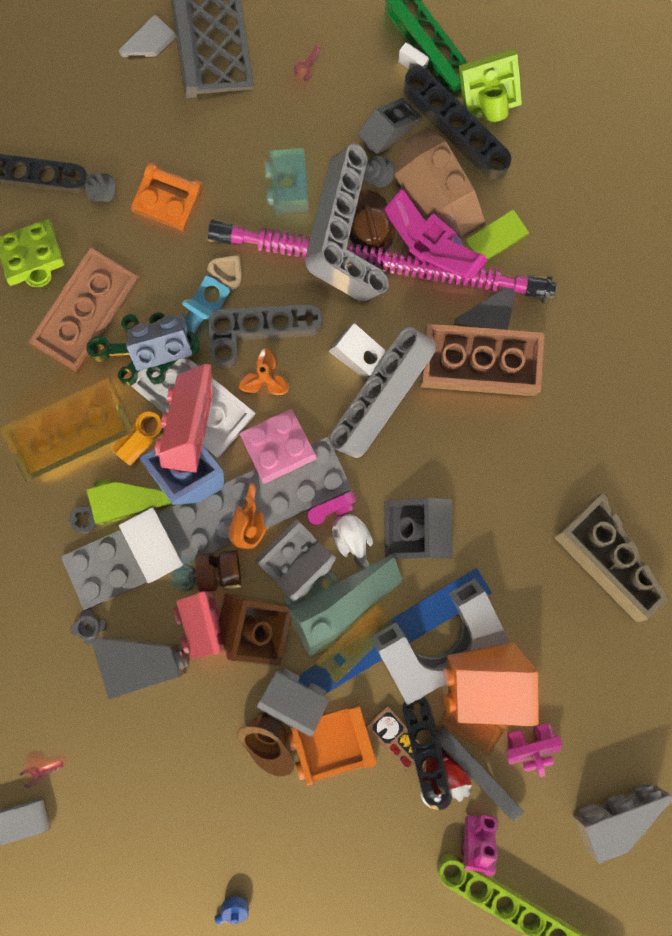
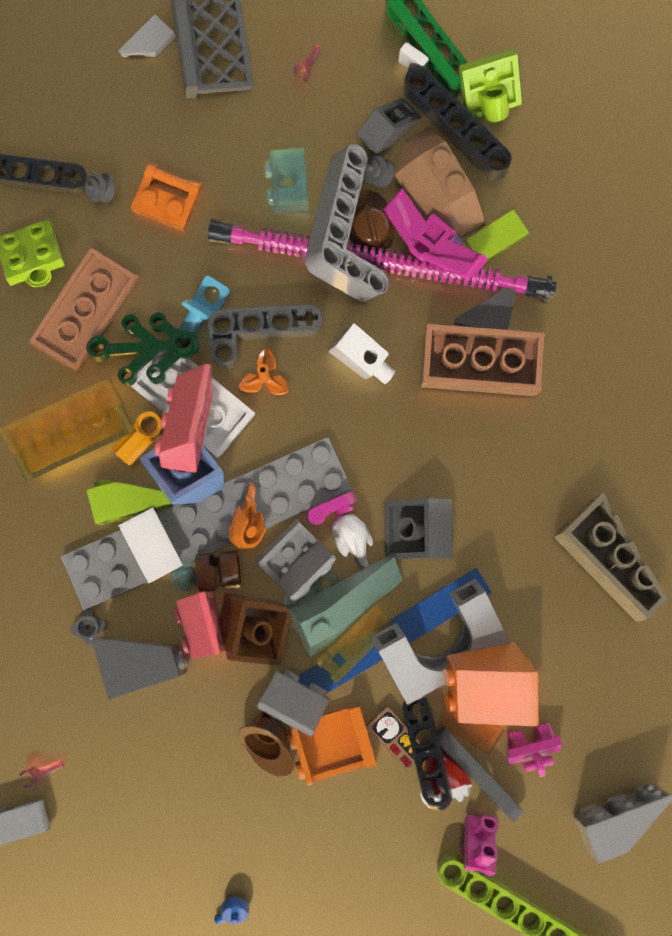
dark grey bush [69,506,97,533] -> none
sand blue bracket [126,314,192,371] -> none
tan tile [207,255,242,290] -> none
bright pink plate [239,408,317,484] -> none
light grey beam [330,327,436,458] -> none

